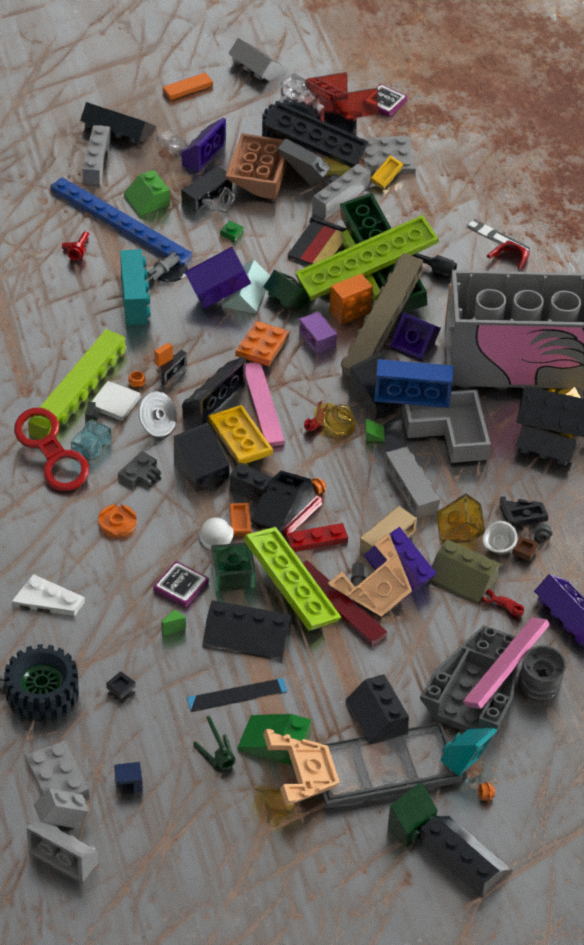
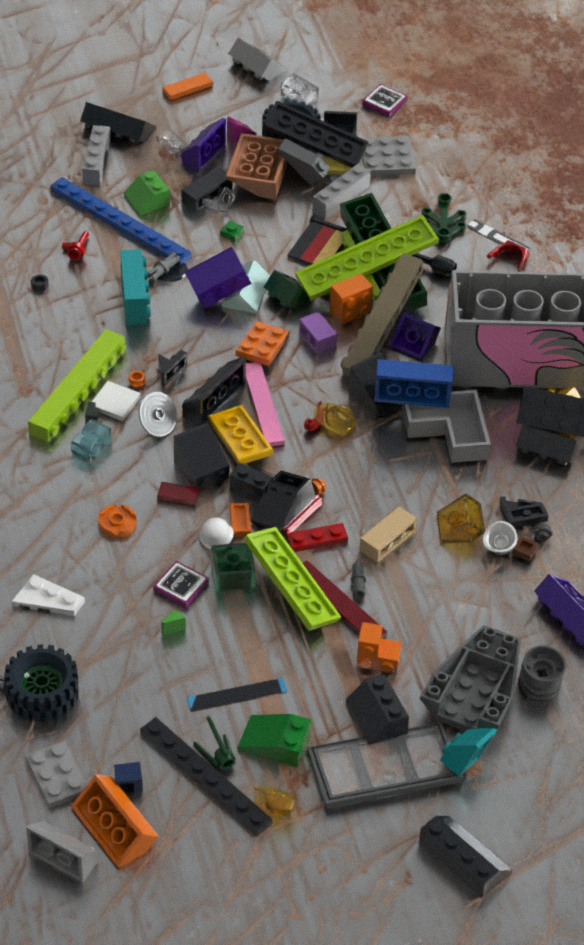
red bar [14,408,89,491] -> none
light grey brick [34,789,89,828] -> none
black plate [106,671,136,699] -> none
dark grey hinge [118,451,161,487] -> none
orange tile [154,342,173,367] -> none
black slope [202,600,291,661] -> none
light nougat wing [263,729,340,806] -> none
clear red windscreen [305,72,378,121] -> none
light nougat wing [328,533,412,617] -> none
dark purple slope [363,527,436,601] -> none
bright green slope [365,419,385,442] -> none
yellow tile [370,155,404,190] -> none
light grey brick [385,447,441,519] -> none
dark green slope [387,781,438,847] -> none
olive slope [430,539,500,604] -> none
bright pink tile [463,617,550,709] -> none
orange plate [478,781,495,803] -> none
red arm [482,589,524,618] -> none
none -> black tile [31,275,49,291]
none -> orange slope [71,775,159,867]
none -> black plate [140,717,273,836]
none -> dark red tile [157,481,199,506]
none -> dark pink slope [227,116,257,145]
none -> orange brick [356,622,402,673]
none -> dark green plant [421,193,466,243]

